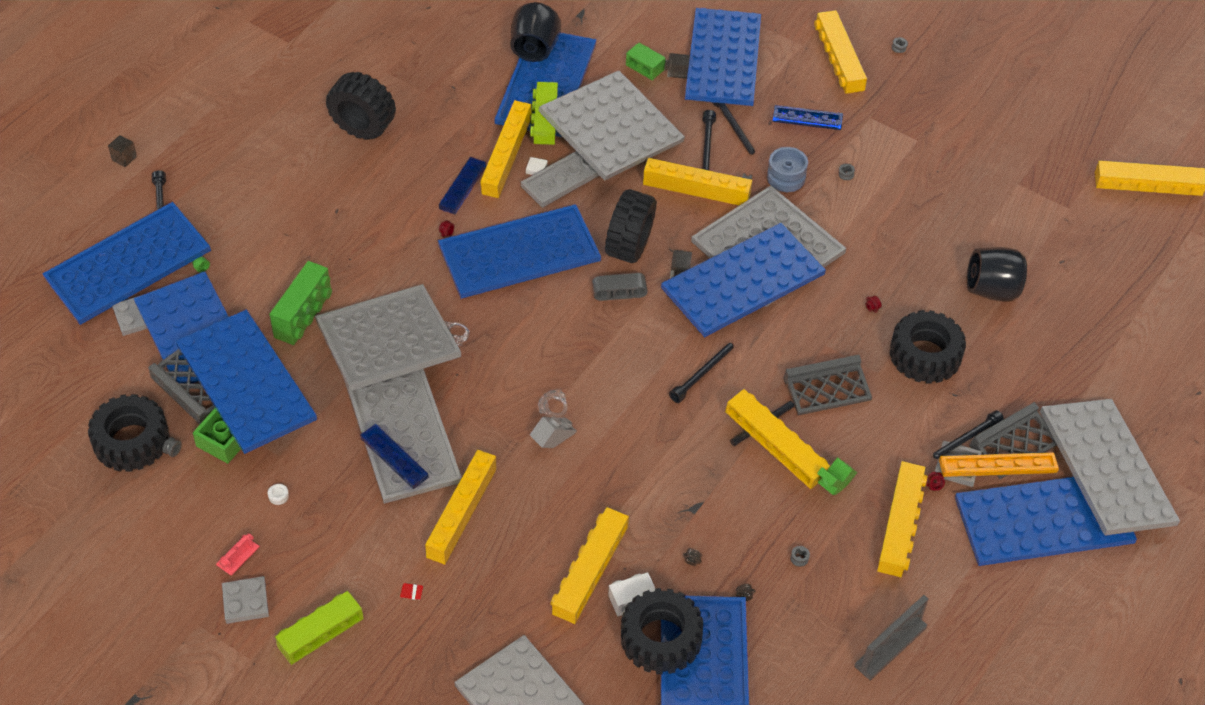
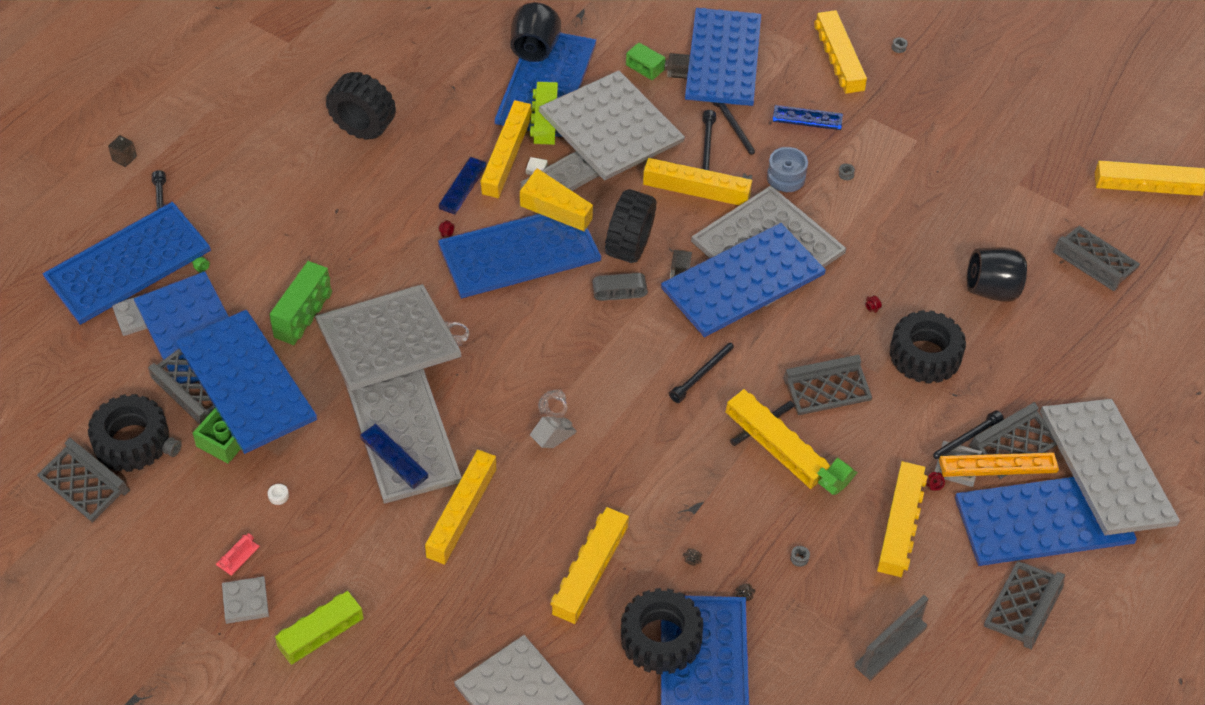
red sticker [400,583,423,600] -> none
white brick [608,572,655,616] -> none
none -> dark grey fence [37,438,130,523]
none -> yellow wedge [520,168,593,231]
none -> dark grey fence [984,561,1065,650]
none -> dark grey fence [1053,225,1140,291]

